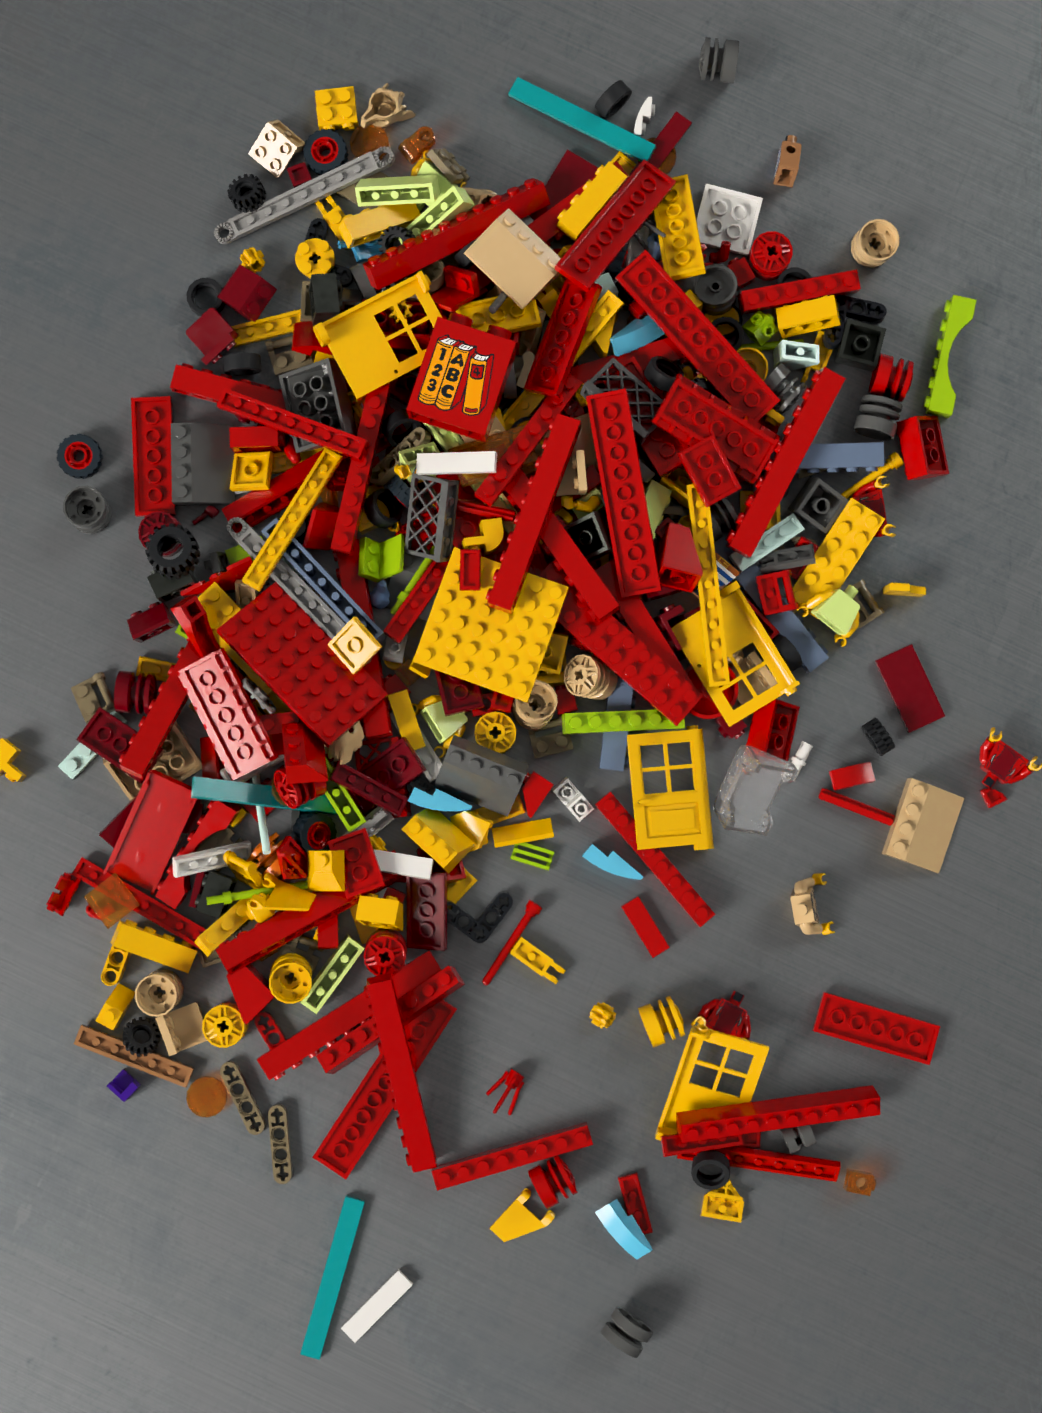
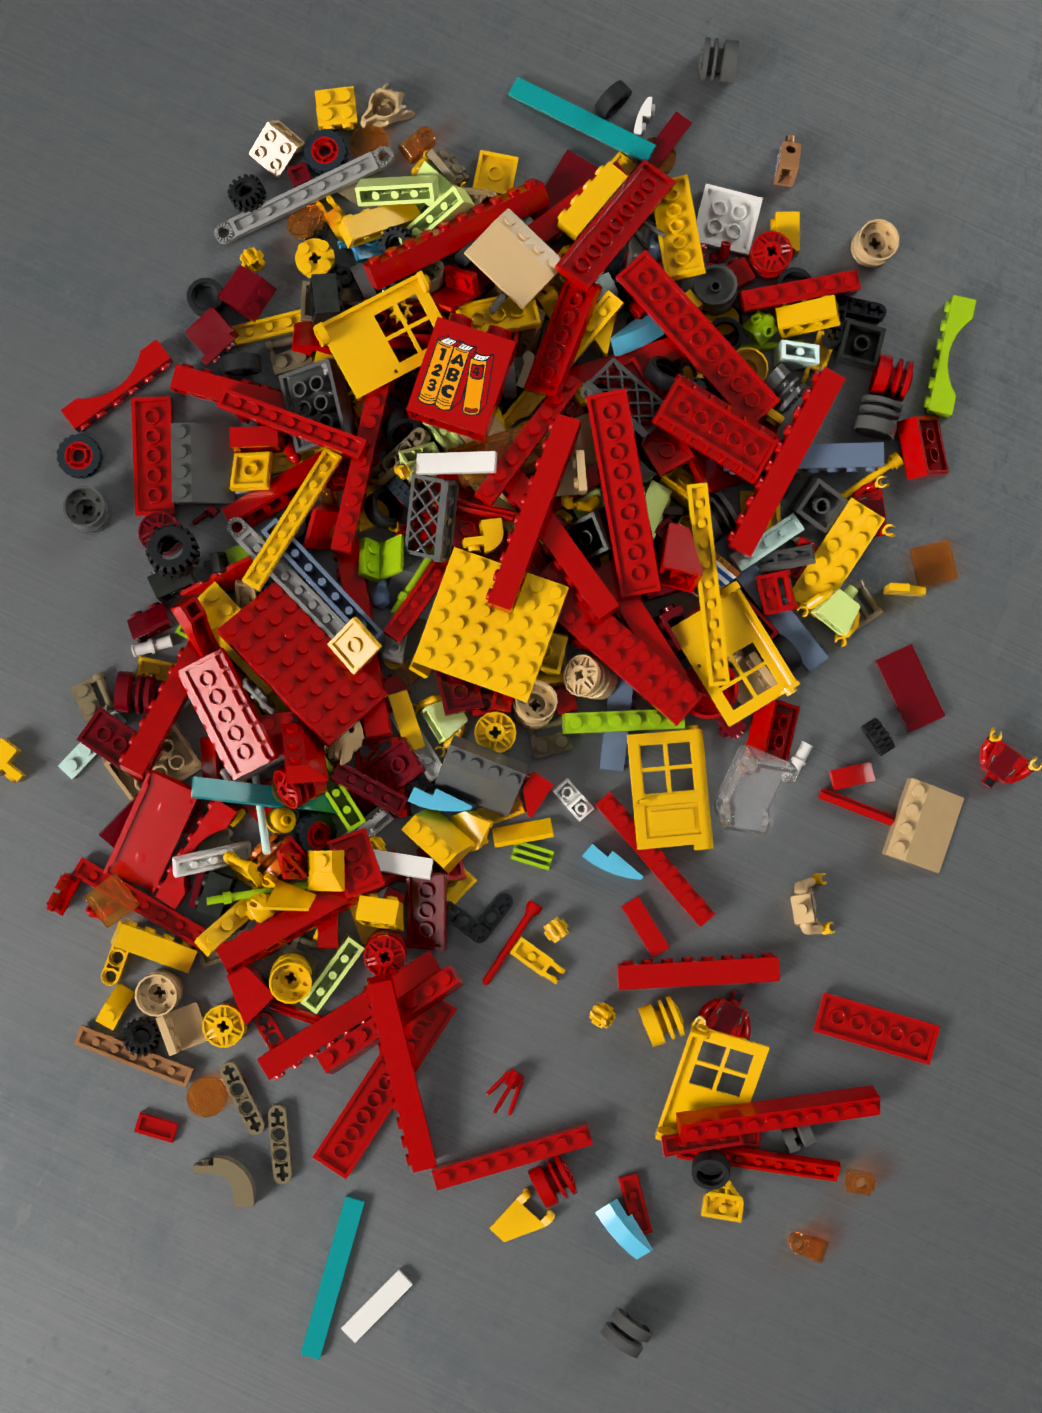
dark purple panel [107,1069,141,1102] -> none
red tile [460,549,481,591] -> none
red tile [677,434,742,508] -> none
red tile [979,788,1008,808] -> none
none -> red arch [61,339,173,433]
none -> white pin [131,635,173,658]
none -> red tile [134,1112,179,1143]
none -> dark tan arch [193,1154,256,1207]
none -> yellow head [266,807,296,834]
none -> red axle [269,999,323,1024]
none -> clear orange tile [287,205,325,239]
none -> yellow plate [472,150,519,195]
none -> yellow gear [543,916,569,943]
none -> red brick [617,952,780,990]
none -> yellow slope [770,212,800,256]
none -> clear orange piece [787,1232,829,1263]
none -> clear orange tile [909,540,958,587]

